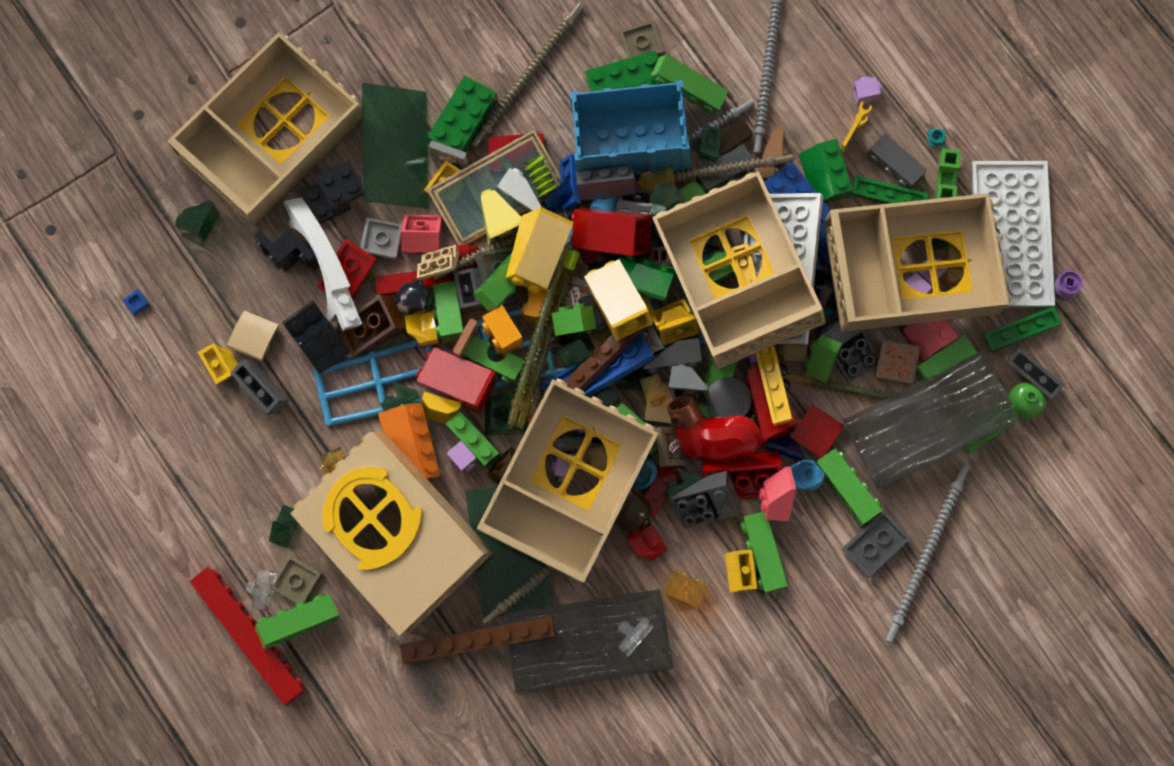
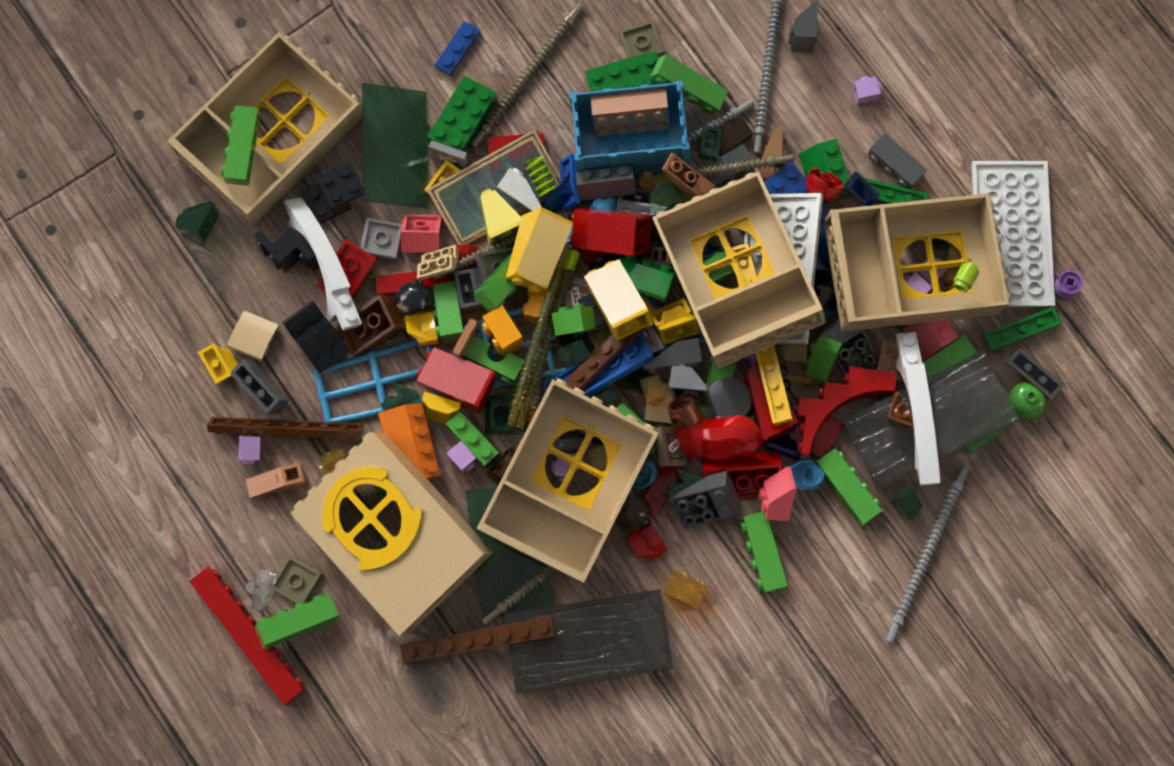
blue tile [123,289,150,316] -> none
clear green slope [269,505,298,548] -> none
clear tile [618,617,653,657] -> none
yellow brick [725,549,757,593] -> none
yellow flag [840,102,872,157] -> none
dark grey plate [841,510,911,578] -> none
teal plate [927,129,946,147] -> none
bright green arch [934,148,961,199] -> none
none -> reddish brown plate [207,417,364,440]
none -> bright green brick [221,105,261,186]
none -> lavender brick [238,435,260,464]
none -> nougat slope [246,462,307,499]
none -> blue plate [435,21,480,76]
none -> nougat brick [591,88,670,137]
none -> nougat slope [662,153,715,199]
none -> dark grey slope [788,2,818,52]
none -> red arch [793,367,896,460]
none -> red cylinder [806,167,845,202]
none -> clear blue slope [845,171,880,206]
none -> dark orange slope [887,391,914,429]
none -> clear green slope [891,485,923,521]
none -> white slope [895,332,940,486]
none -> lime brick [953,262,980,293]

